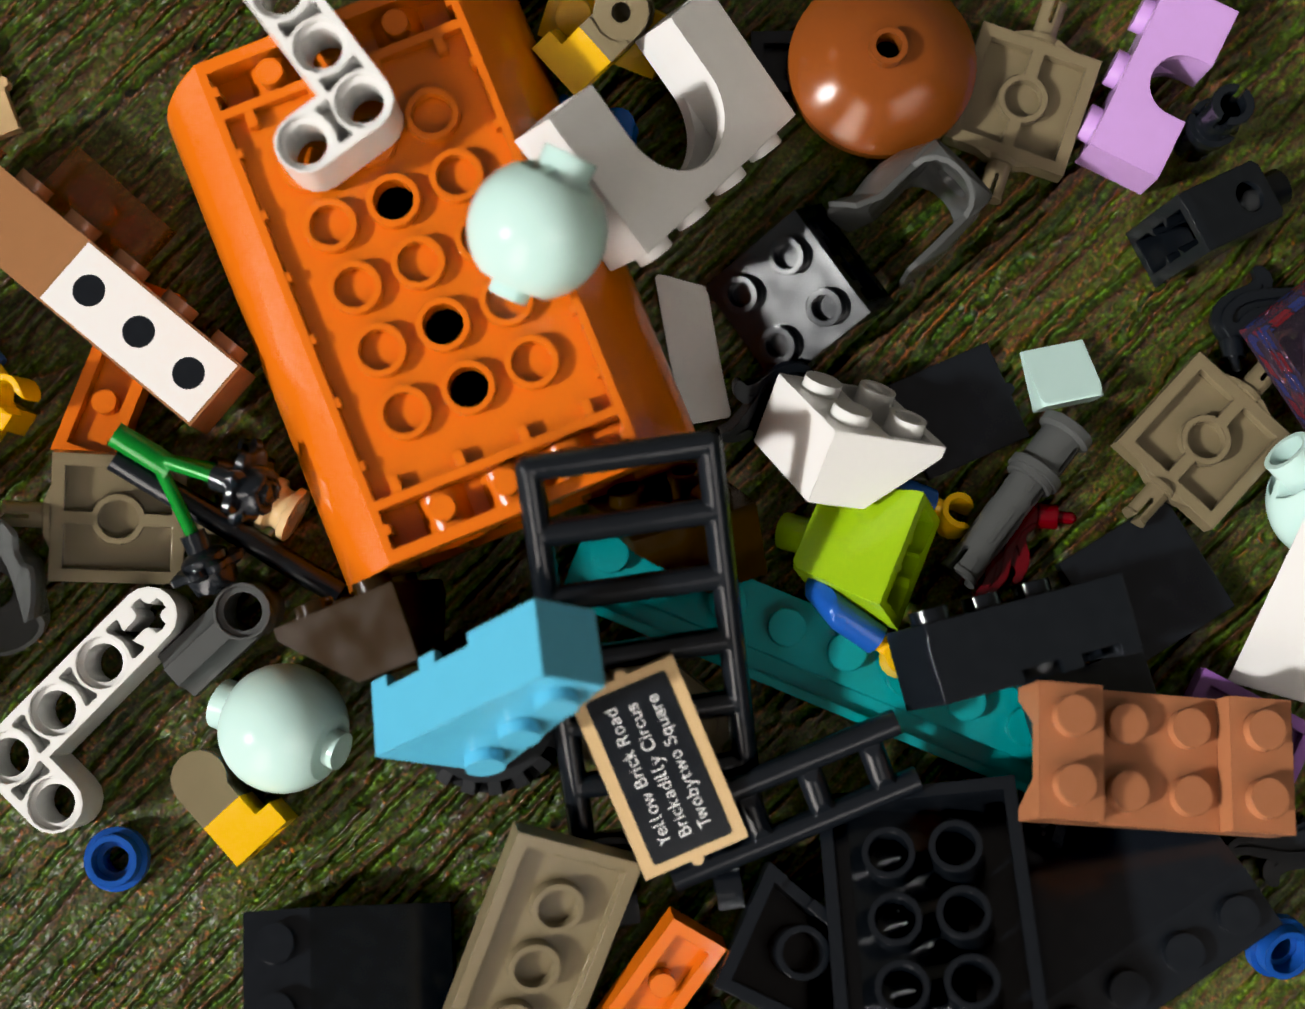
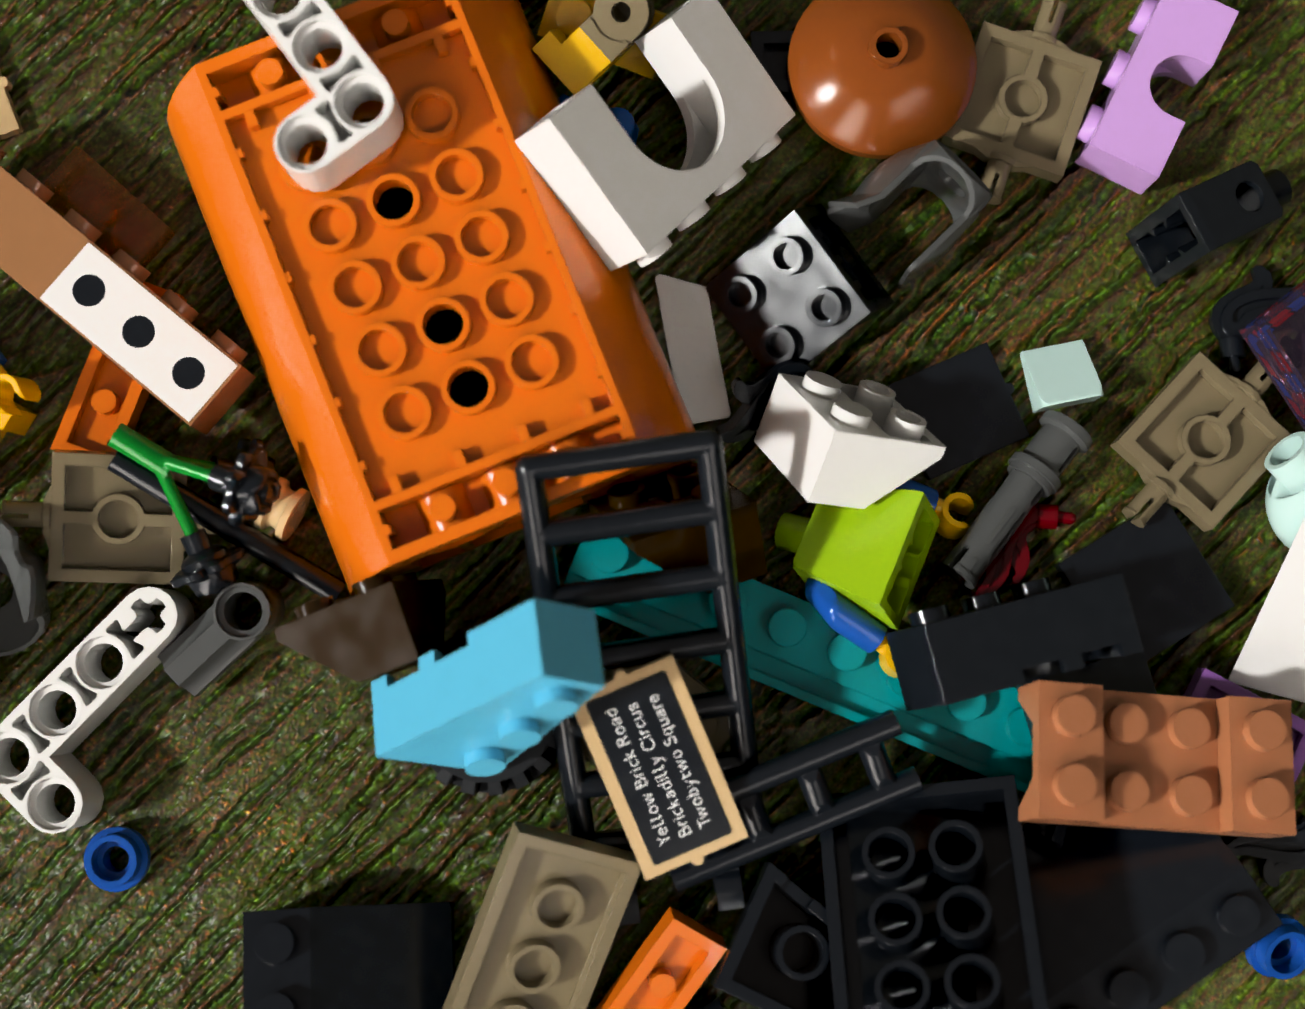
leg [170,747,298,867] -> none
light aqua brick [206,663,353,794] -> none
light aqua brick [466,142,608,306] -> none
black pin [1173,83,1255,163] -> none

